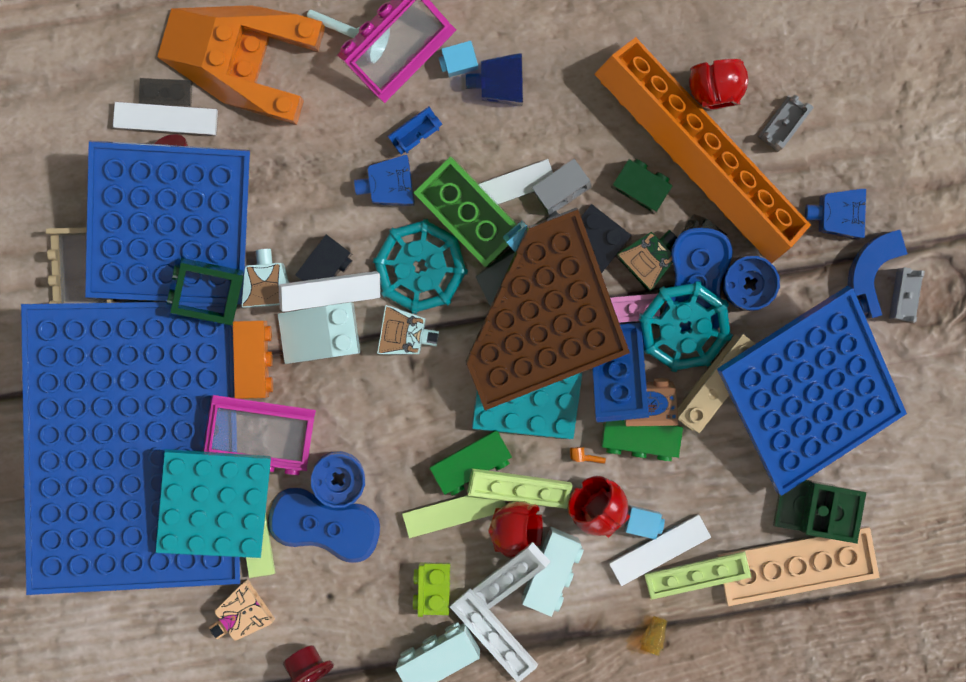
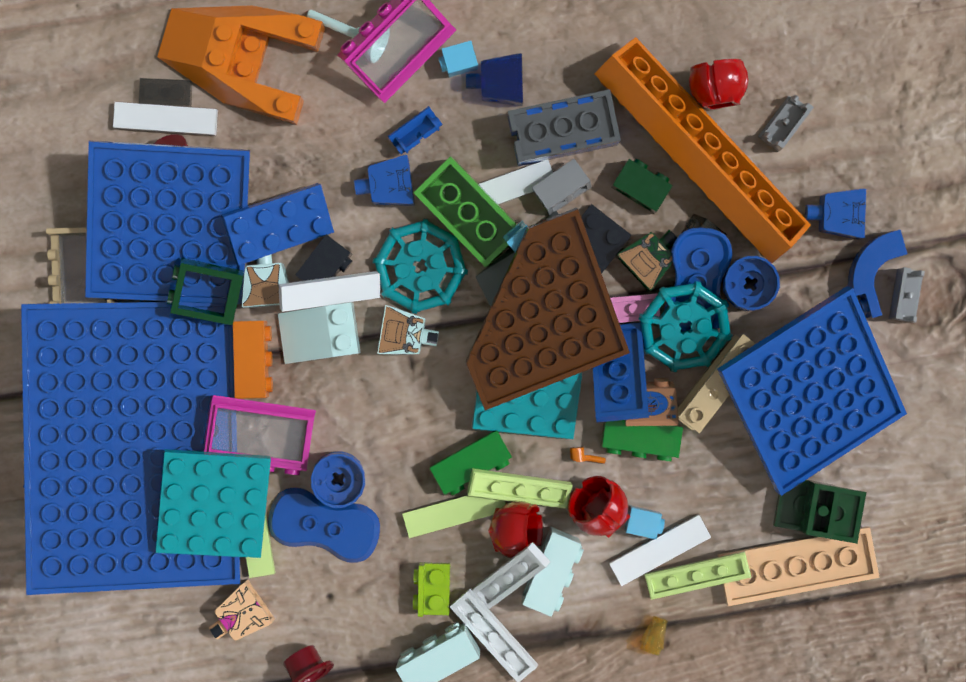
none -> blue plate [221,183,334,266]
none -> dark grey piece [507,89,621,166]

